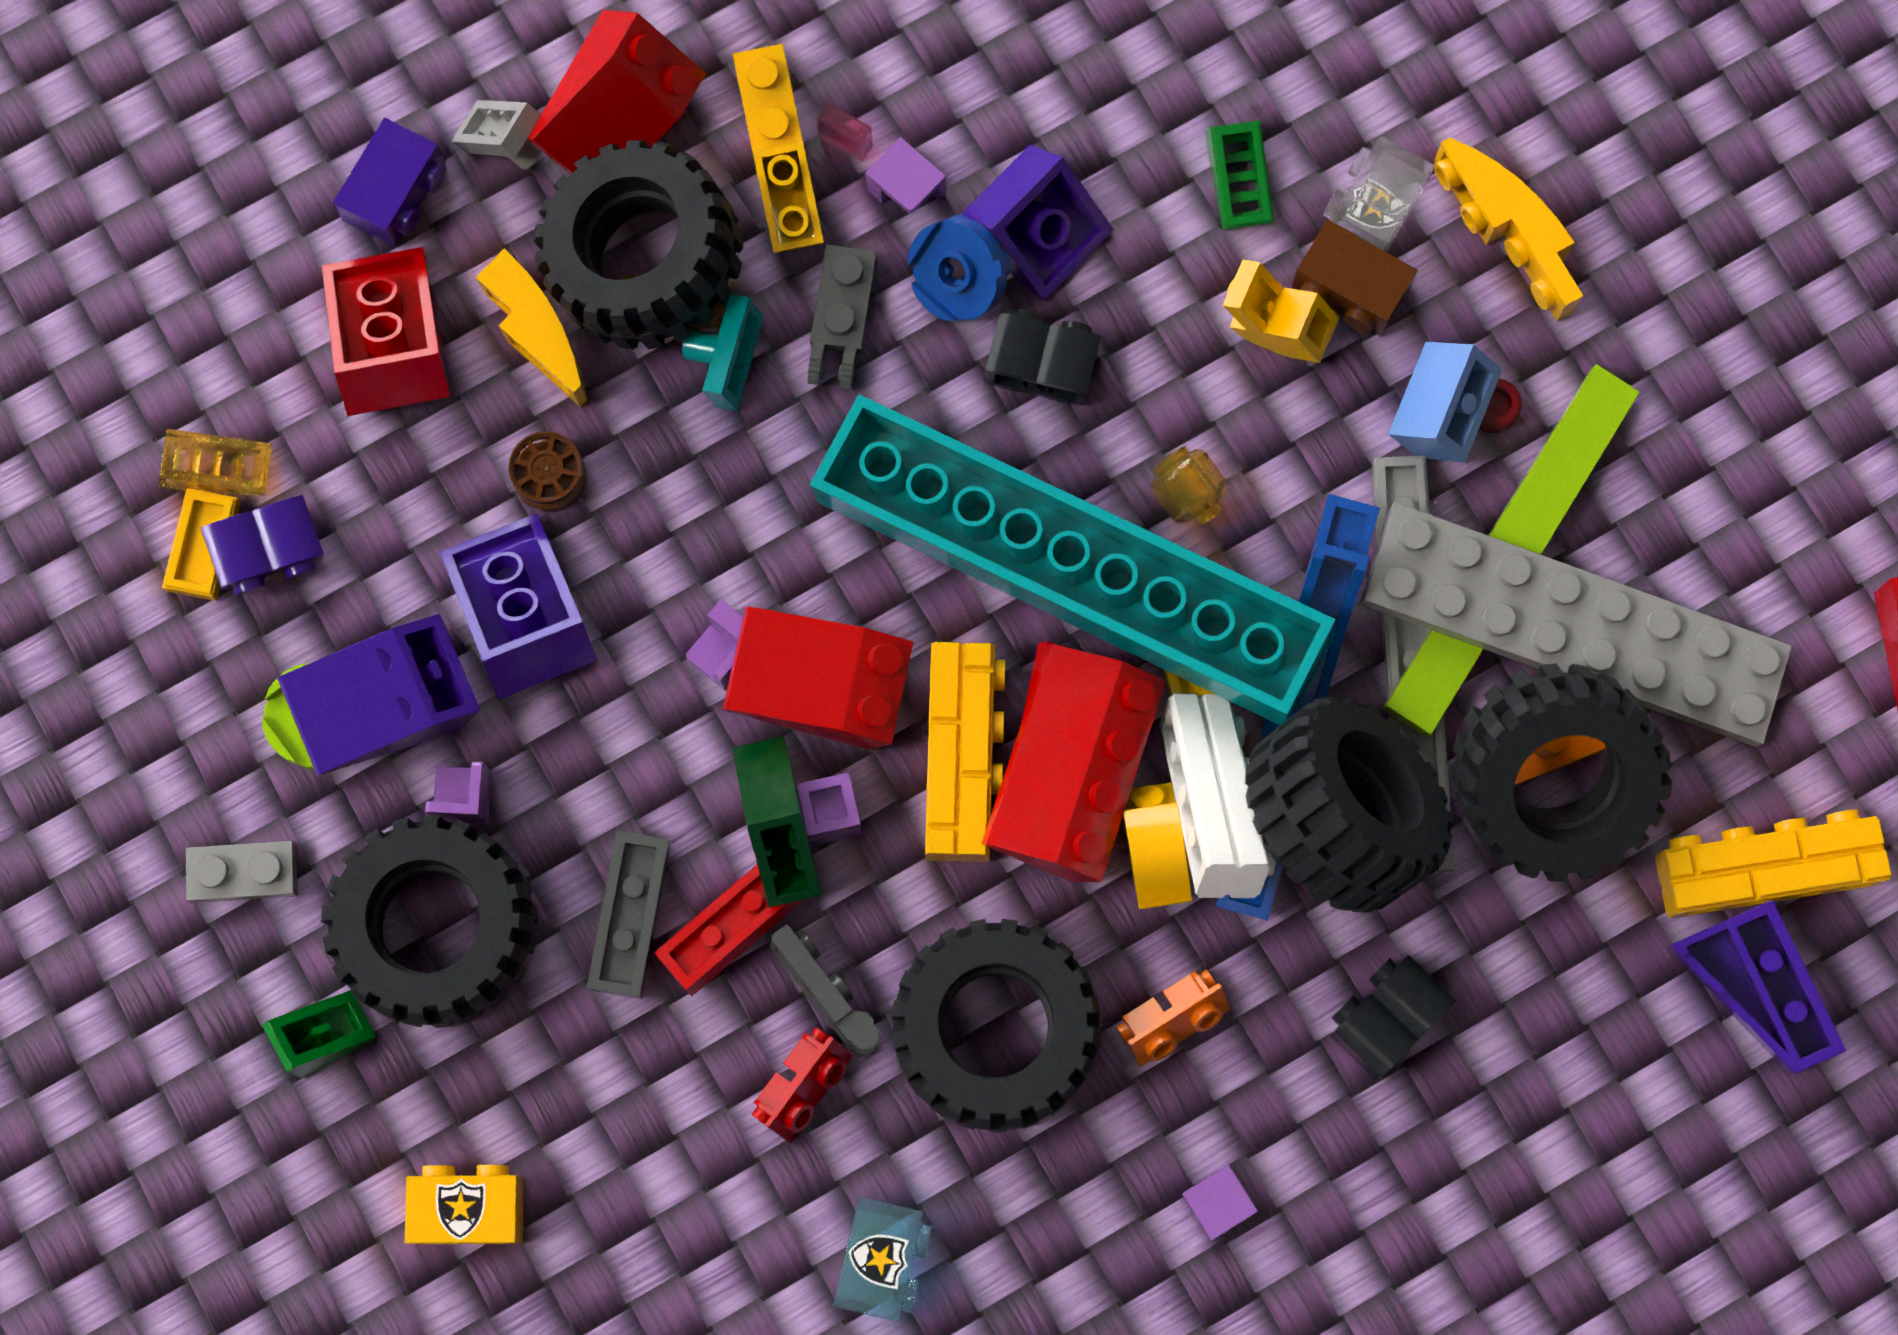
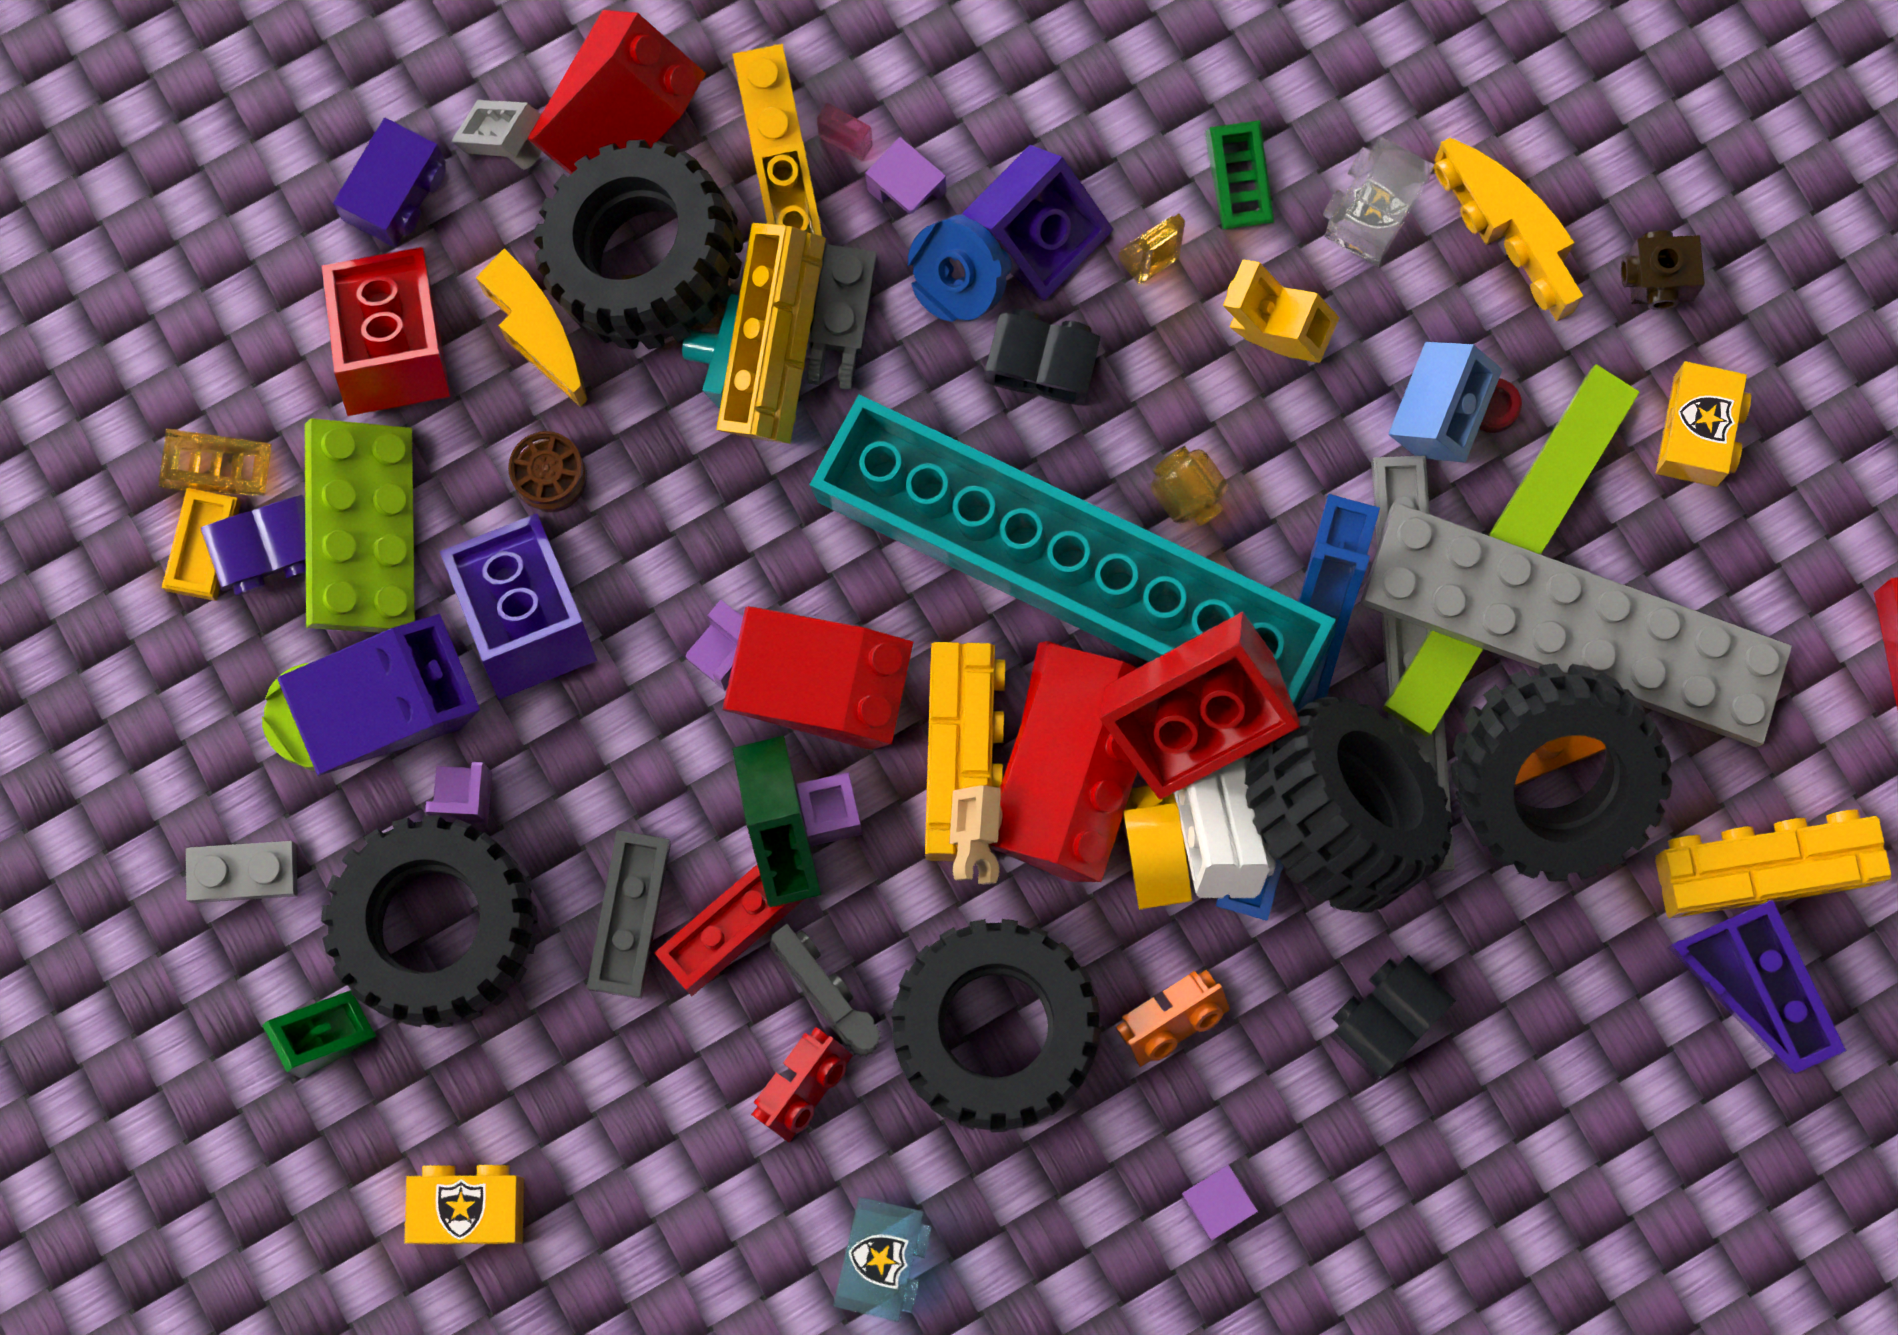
reddish brown brick [1292,219,1418,337] -> none
none -> lime plate [305,418,415,633]
none -> yellow brick [716,223,826,444]
none -> tan plate [949,785,1002,885]
none -> red slope [1099,612,1300,800]
none -> clear yellow slope [1118,213,1185,284]
none -> dark brown brick [1621,230,1705,310]
none -> yellow brick [1655,361,1751,487]

